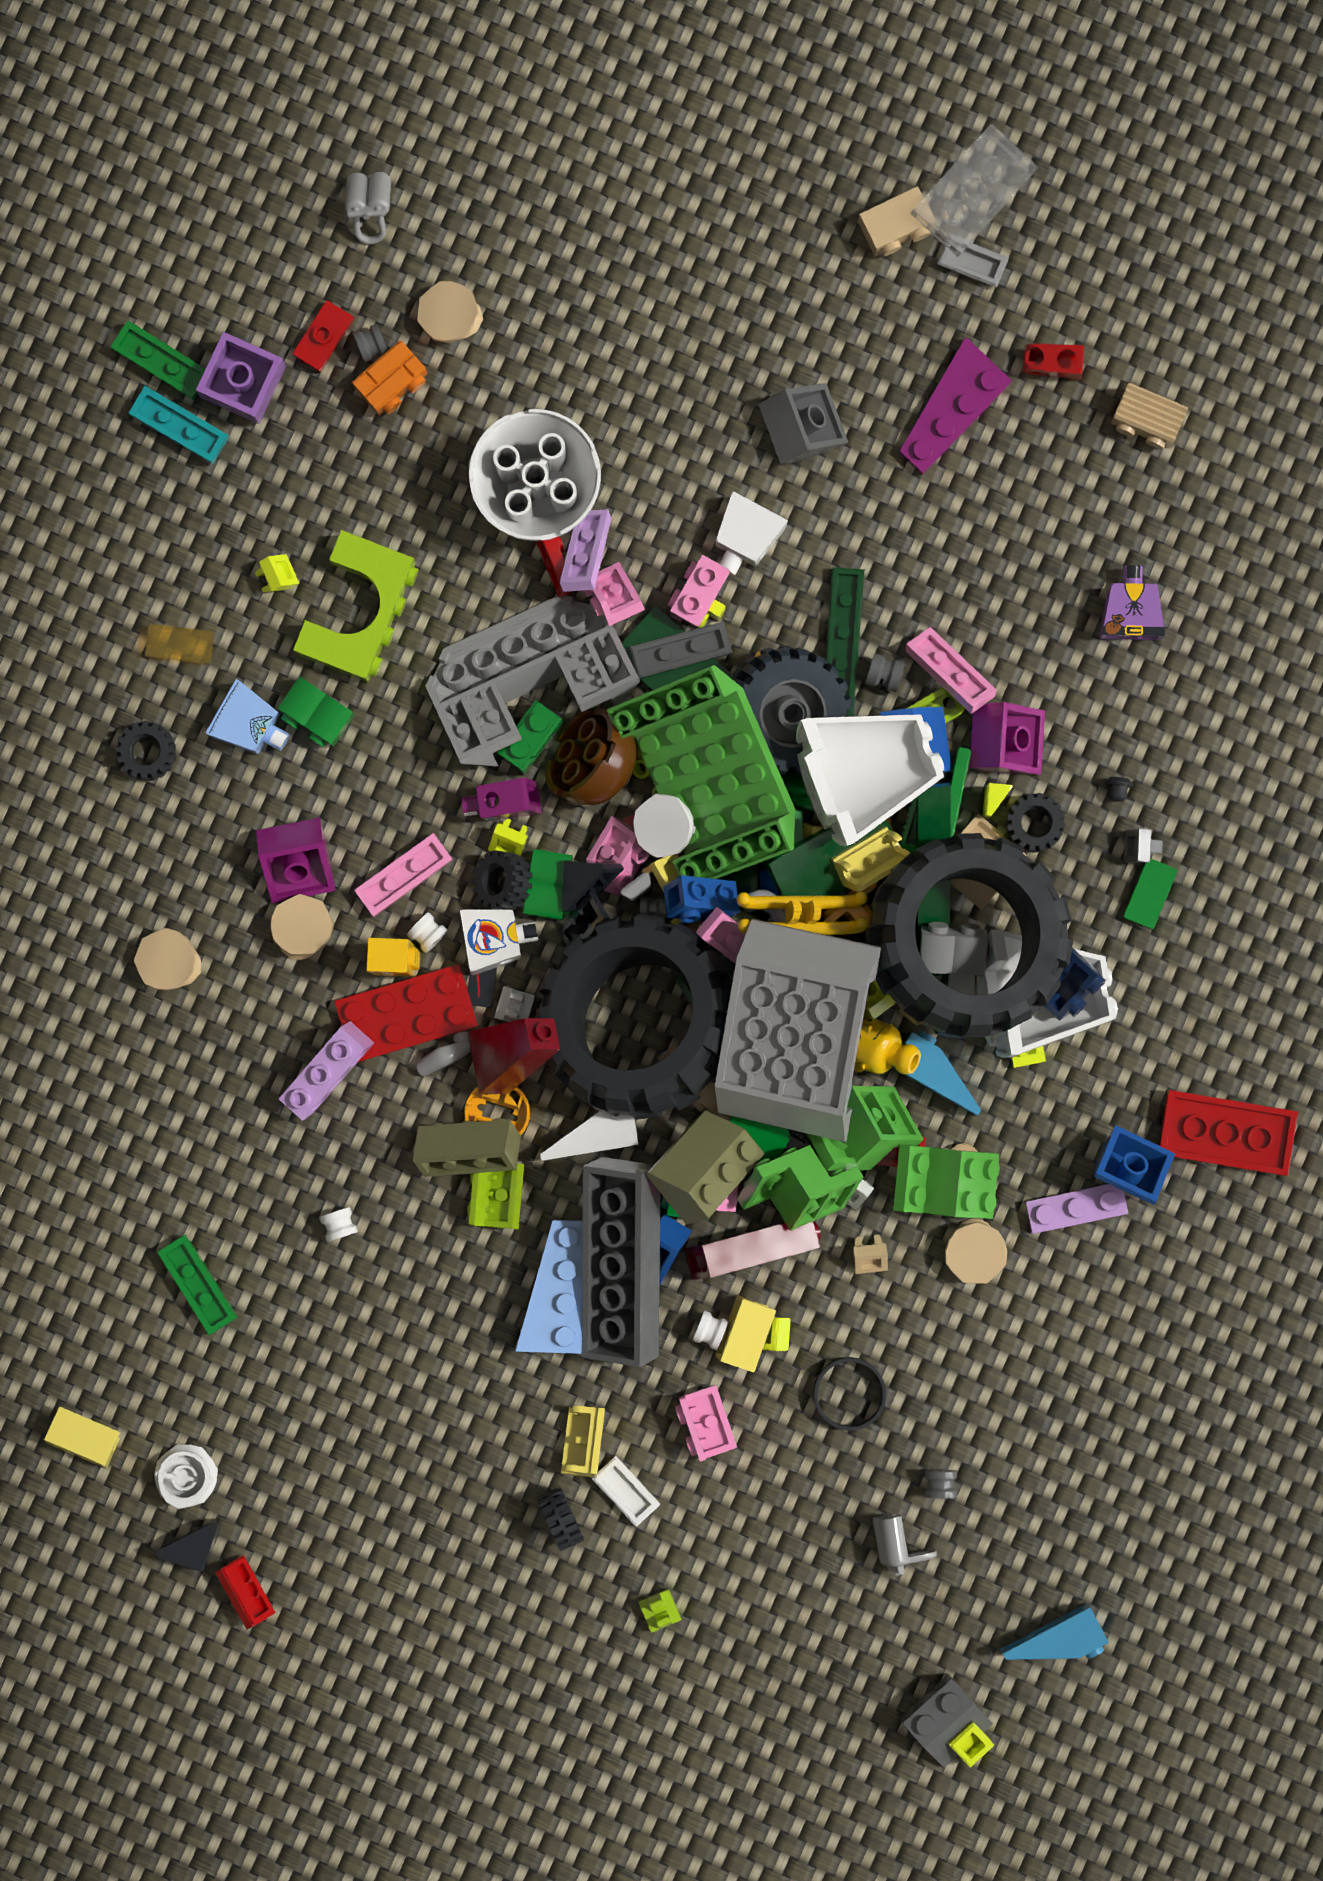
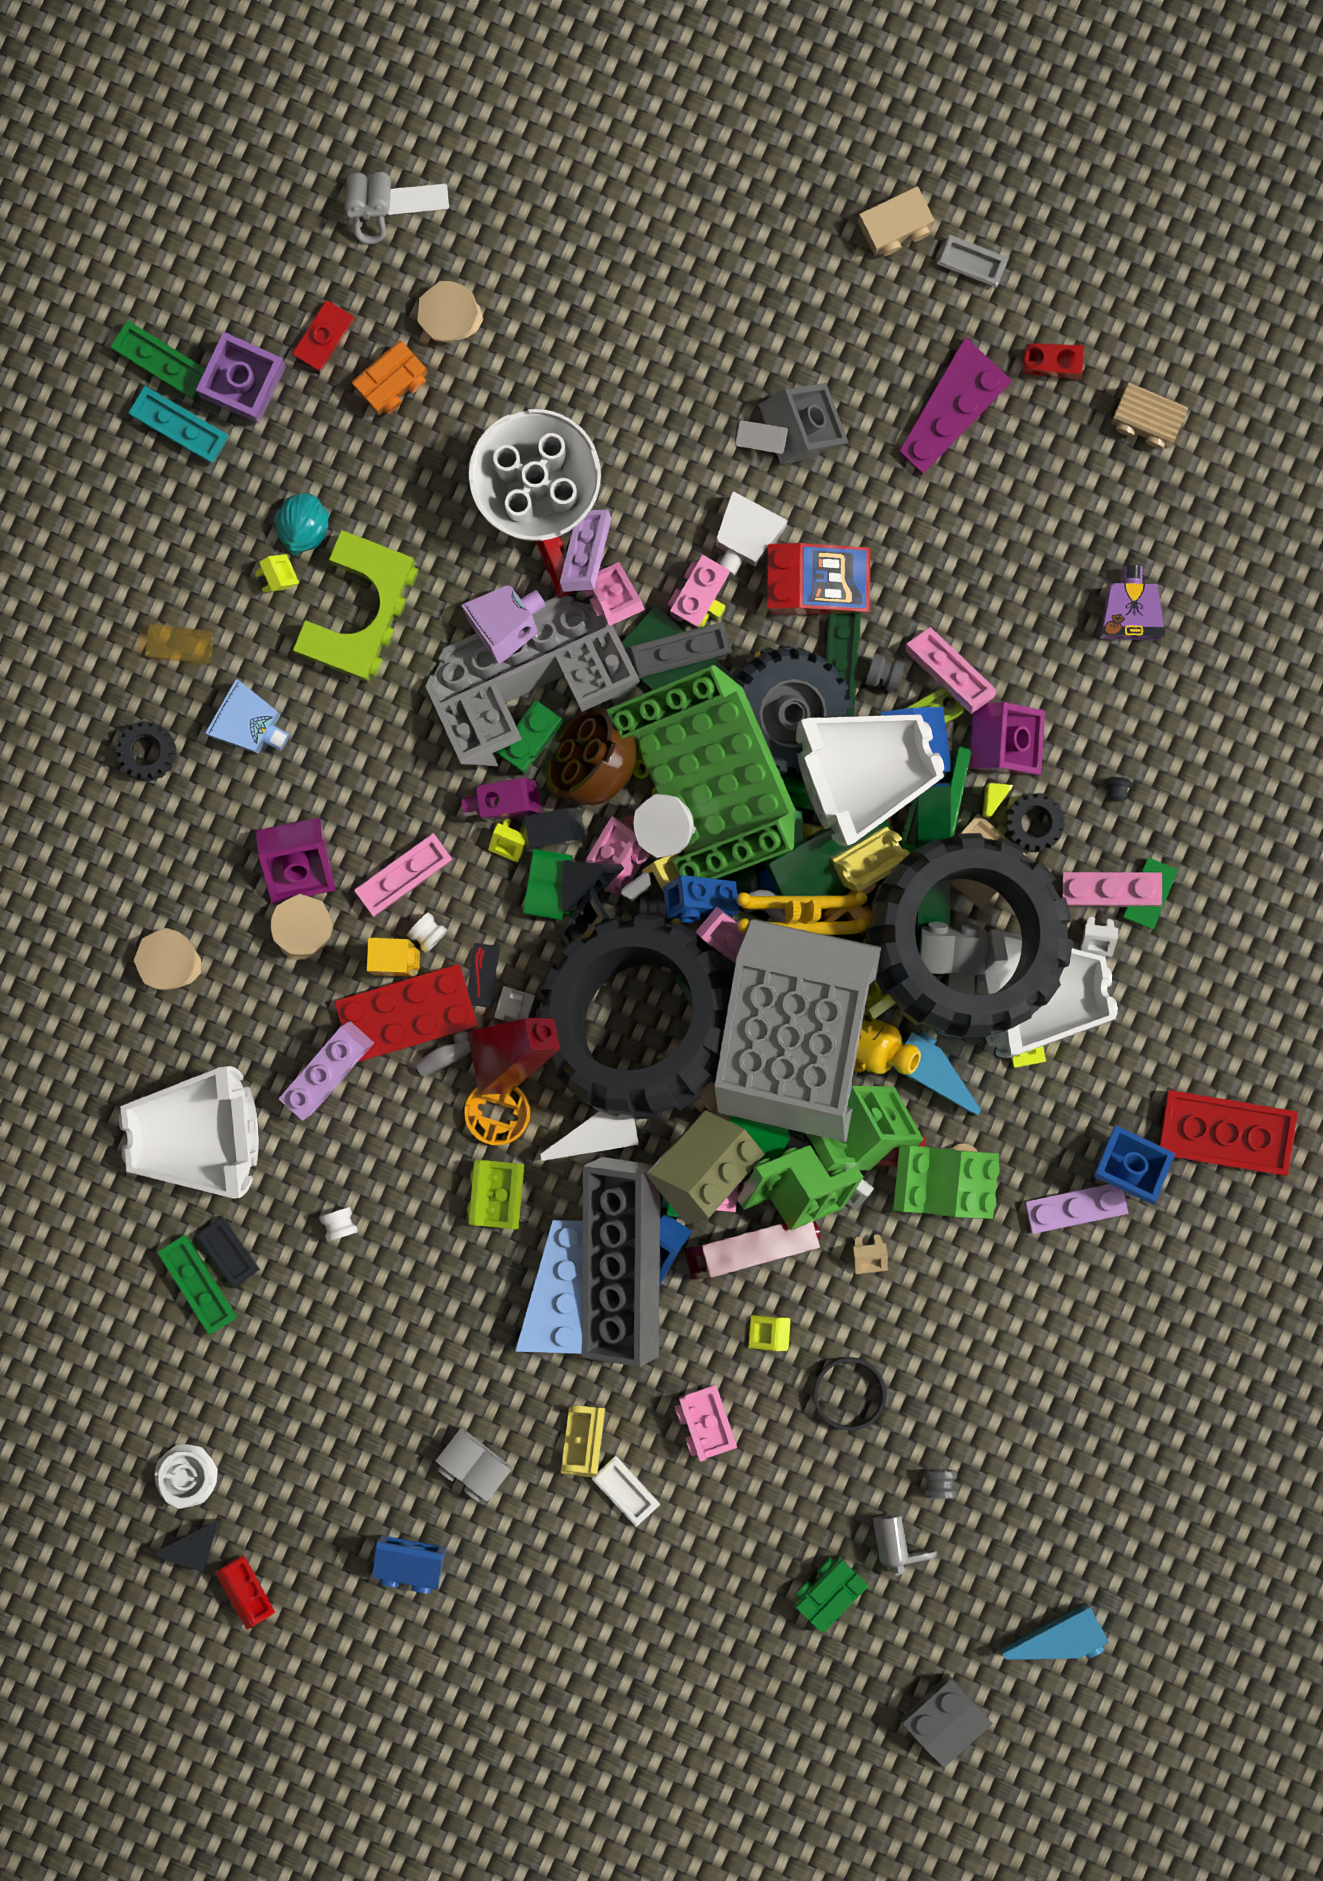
light yellow hinge [44,1406,120,1469] -> none
green brick [277,676,355,748] -> none
dark grey wheel [353,323,388,362] -> none
olive brick [413,1118,521,1177] -> none
white torso [460,910,538,975] -> none
black tyre [472,851,533,910] -> none
black tyre [537,1486,584,1551] -> none
lime tile [638,1588,682,1633] -> none
white wheel [692,1310,729,1350] -> none
light yellow hinge [715,1295,776,1373] -> none
clear tile [910,123,1039,257] -> none
tan hat [945,1218,1007,1284] -> none
neon yellow slope [948,1721,994,1768] -> none
dark blue cylinder [1044,947,1106,1021] -> none
tile [1124,829,1163,864] -> none
none -> white cone [119,1066,259,1198]
none -> black tile [195,1216,261,1289]
none -> teal hair [274,493,329,556]
none -> blue slope [372,1535,446,1594]
none -> white sticker [388,184,449,215]
none -> light grey brick [436,1428,513,1502]
none -> lavender torso [461,585,546,665]
none -> black slope [521,808,587,849]
none -> white sticker [735,420,788,454]
none -> slope [767,543,870,615]
none -> green brick [793,1556,869,1634]
none -> bright pink plate [1063,872,1162,907]
none -> white tile [1080,917,1118,957]

